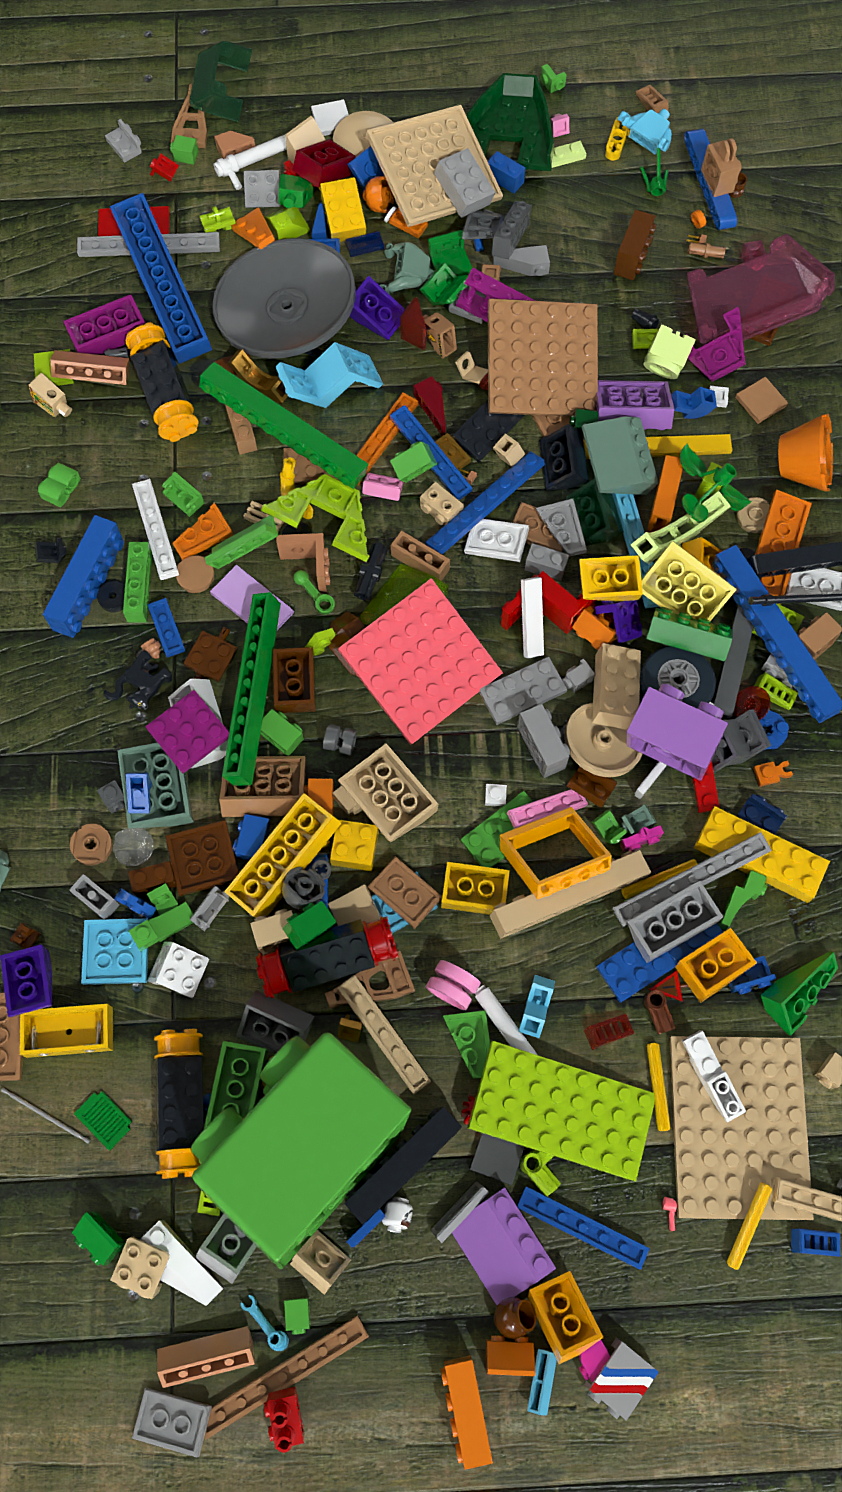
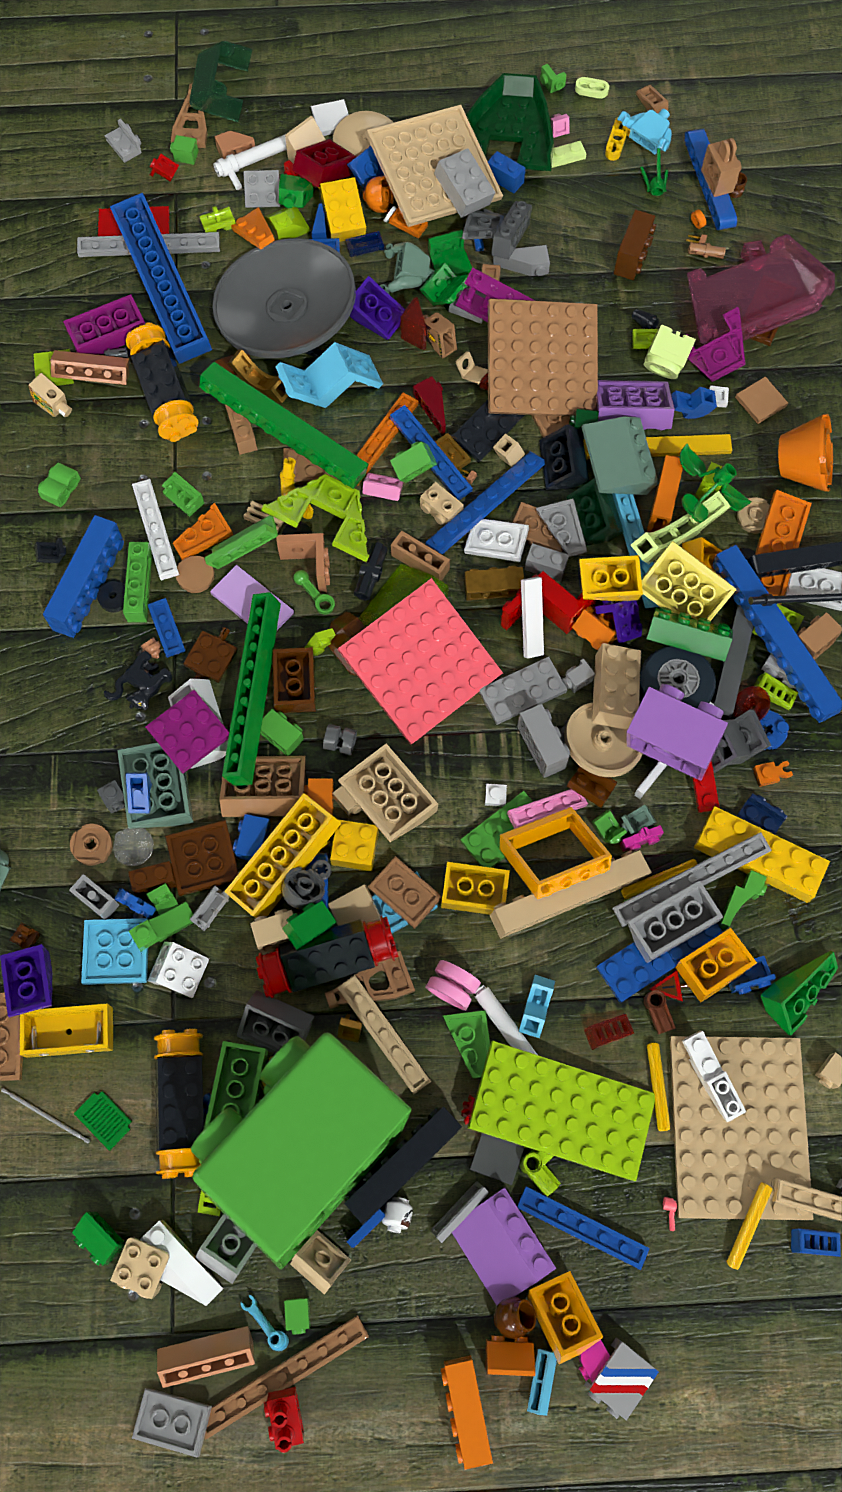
none -> pearl gold brick [464,566,524,601]
none -> yellowish green plate [575,77,609,98]

